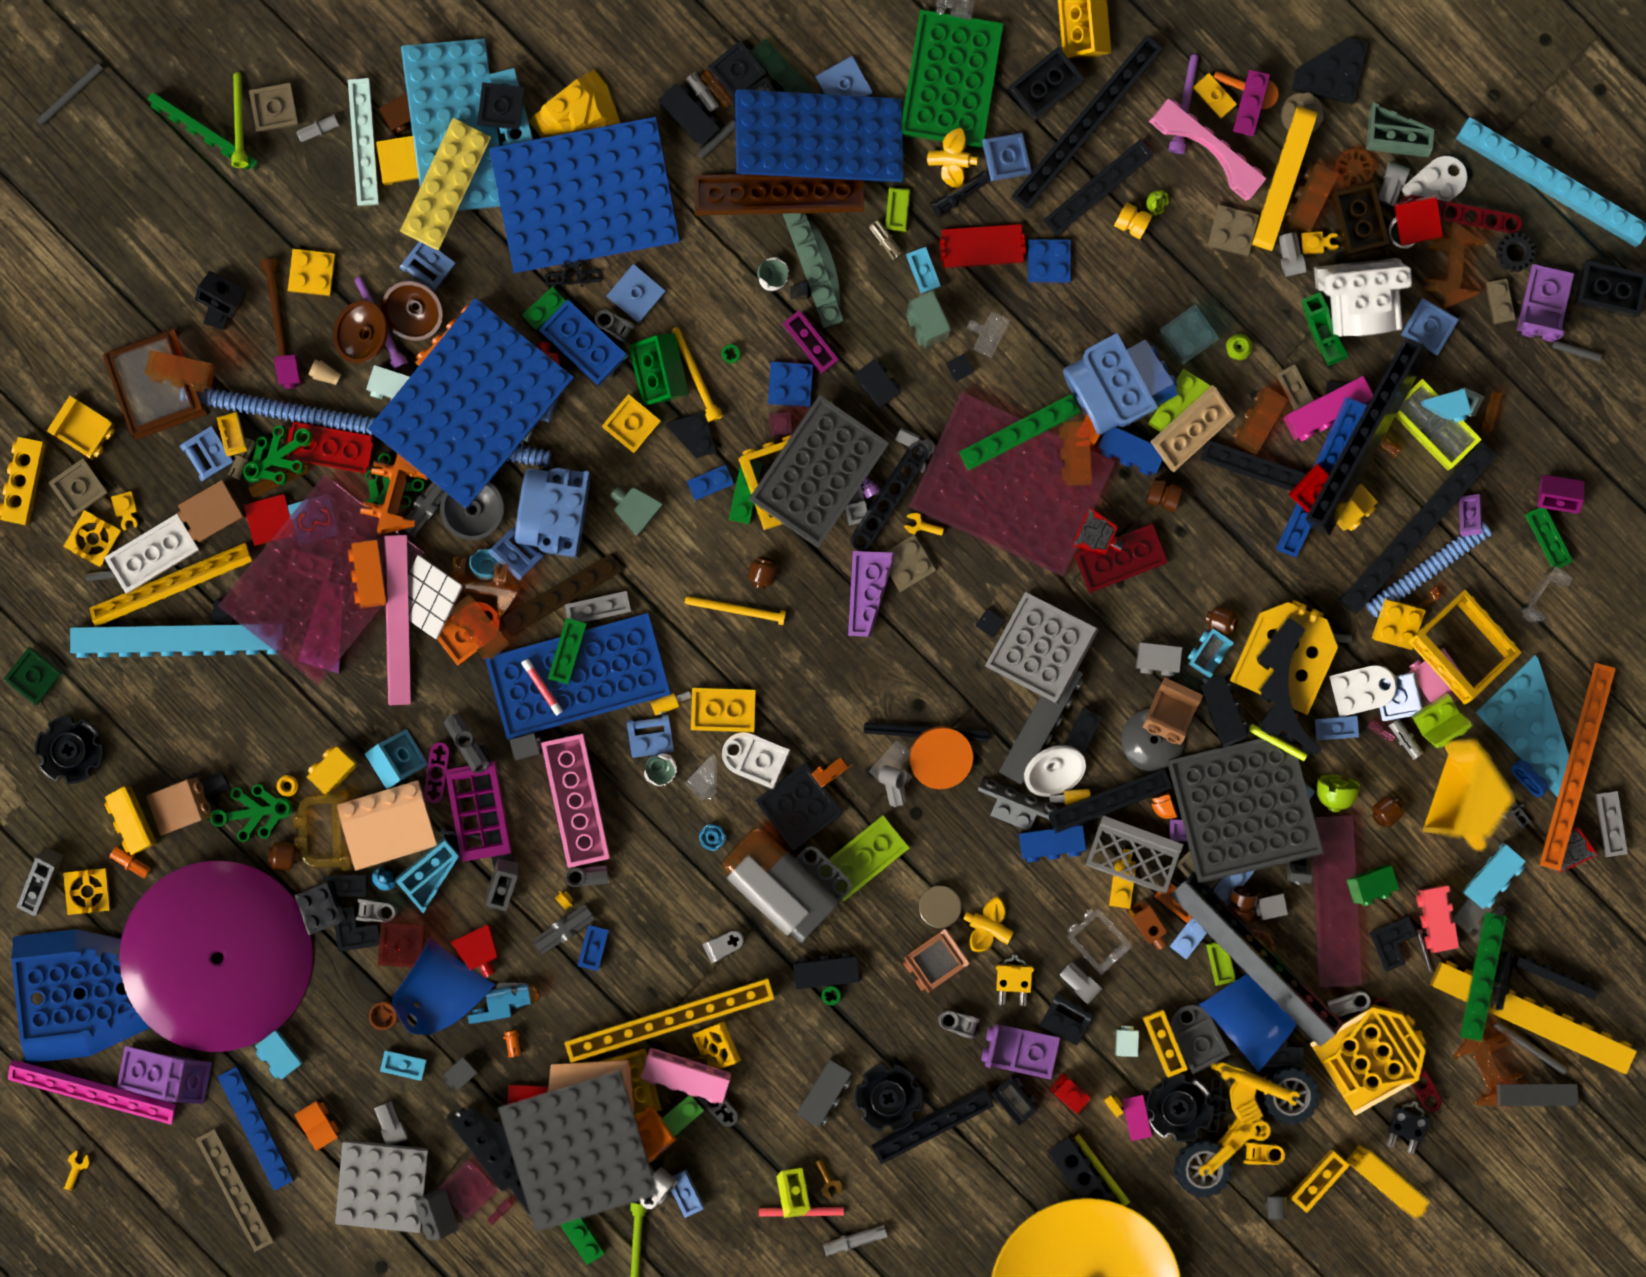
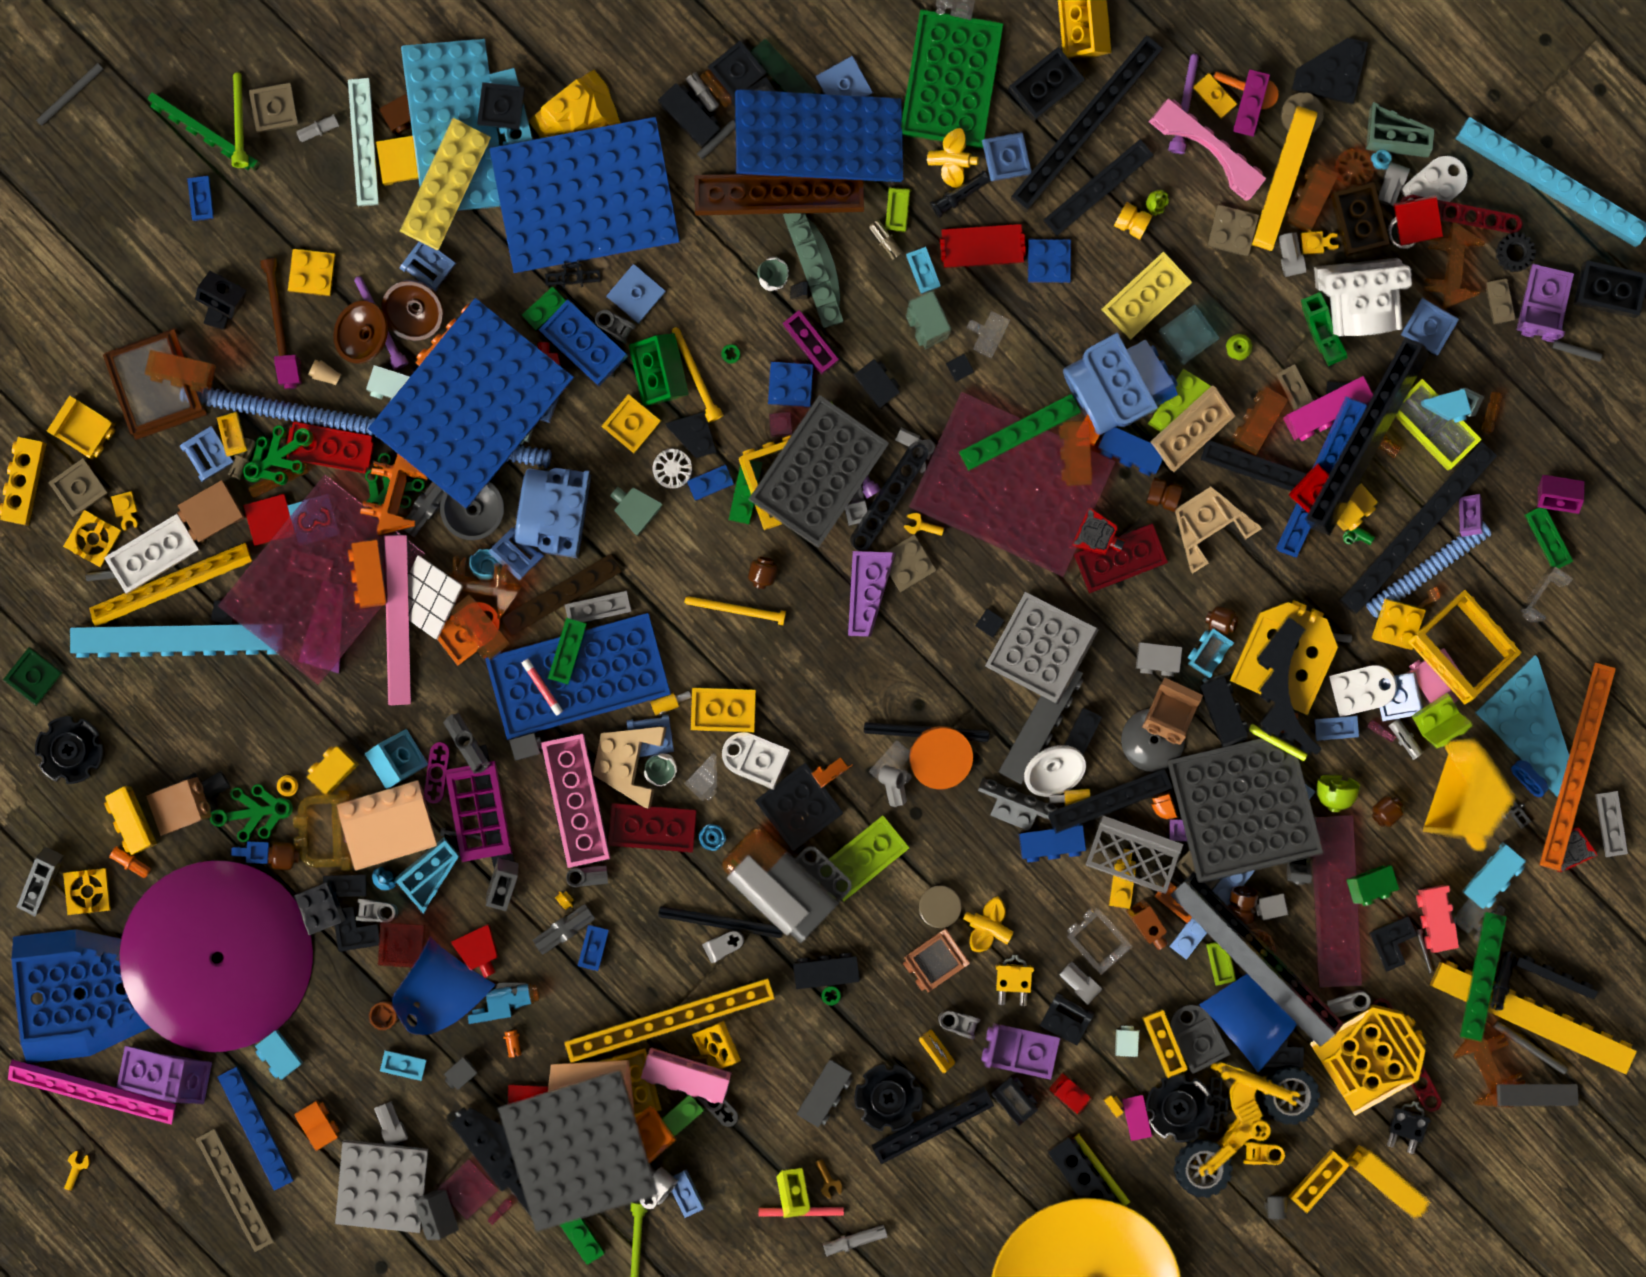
none -> blue plate [187,176,214,221]
none -> blue plate [231,842,269,864]
none -> tan wing [593,727,667,808]
none -> dark red plate [608,803,696,853]
none -> white wheel [653,449,692,489]
none -> black axle [658,906,783,938]
none -> yellow slope [919,1029,955,1073]
none -> light yellow plate [1101,252,1192,340]
none -> tan wing [1175,487,1262,574]
none -> green arm [1343,527,1375,545]
none -> medium azure plate [1371,150,1391,170]

